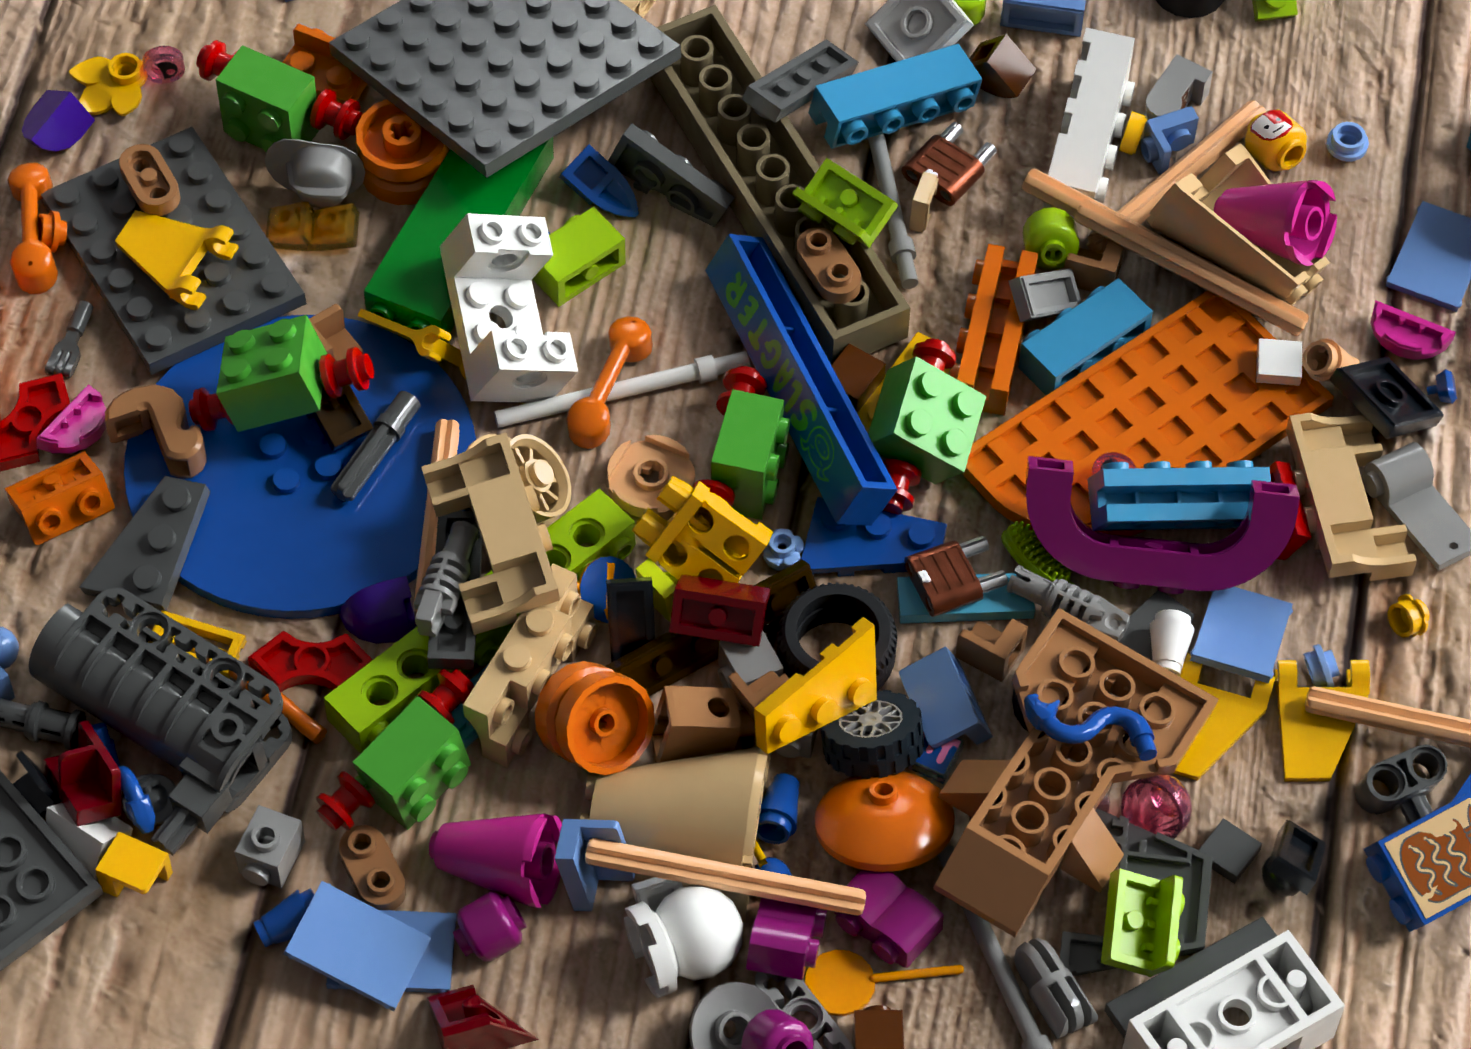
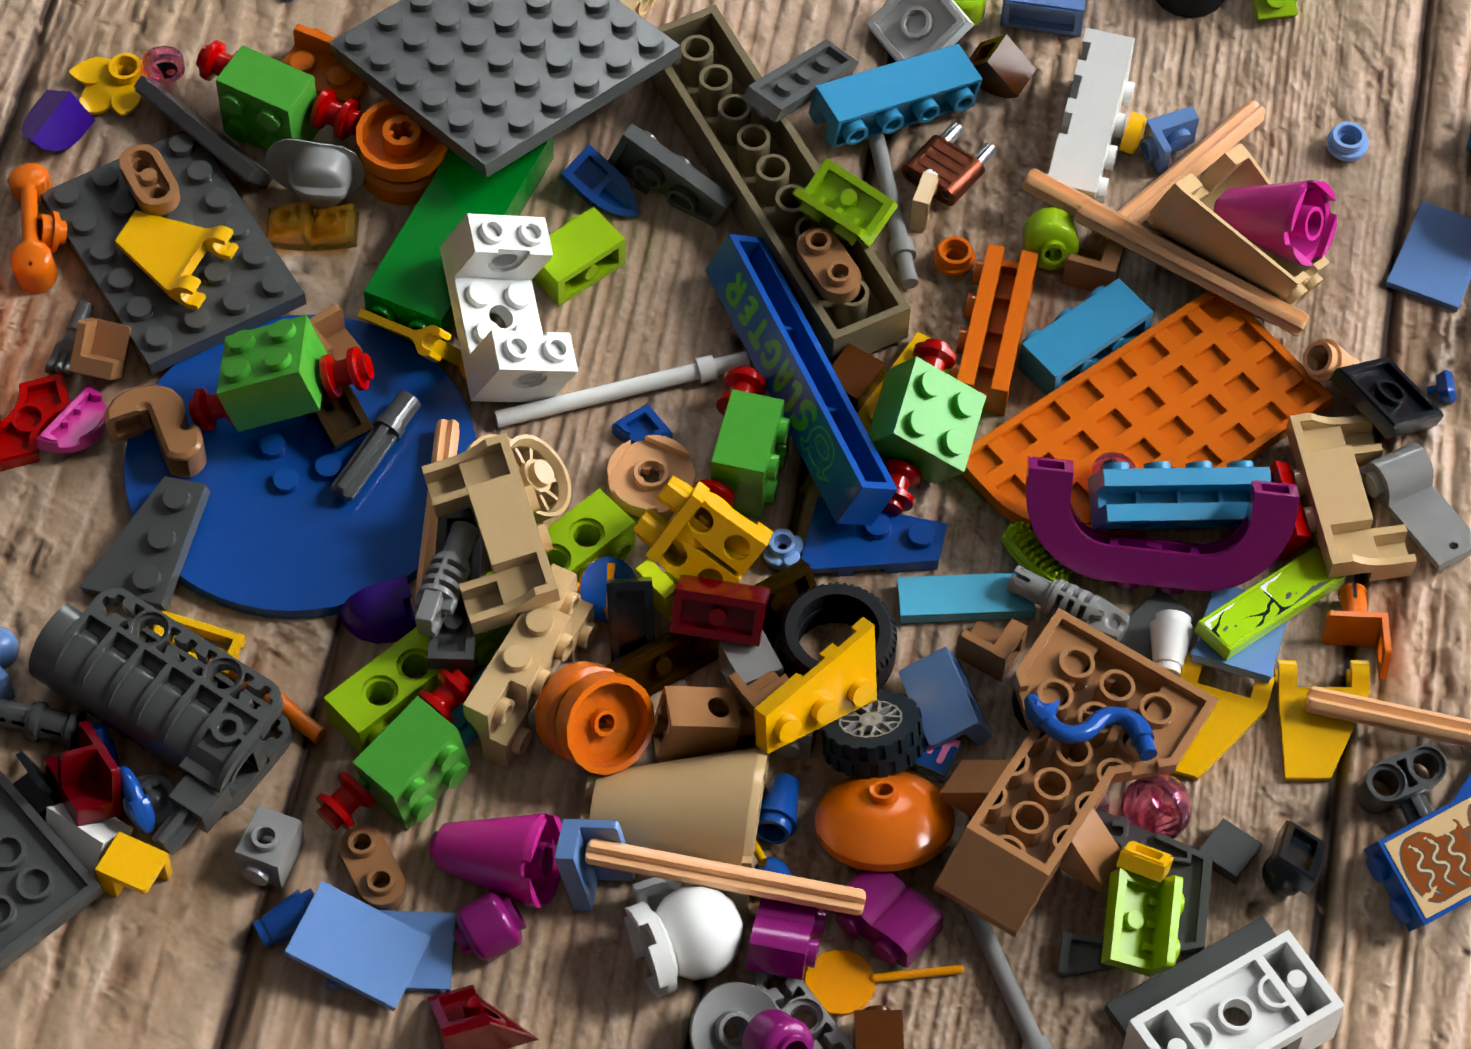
orange bracket [4,451,115,545] -> none
red tile [248,631,373,692] -> none
orange piece [566,316,653,449] -> none
copper piece [904,536,1008,617] -> none
light grey tile [1008,268,1082,322] -> none
light grey arm [1014,938,1098,1039] -> none
light grey leg [1144,54,1213,126] -> none
yellow head [1245,109,1307,172] -> none
white tile [1256,338,1302,386] -> none
light blue plate [1303,644,1340,687] -> none
dark pink plate [1370,300,1456,360] -> none
yellow plate [1388,594,1429,637] -> none
none -> medium nougat panel [69,317,132,380]
none -> dark grey tile [134,75,273,189]
none -> blue tile [612,403,673,444]
none -> orange plate [933,236,976,277]
none -> yellow tile [1116,840,1174,883]
none -> lime tile [1194,546,1347,661]
none -> orange bracket [1322,583,1392,680]

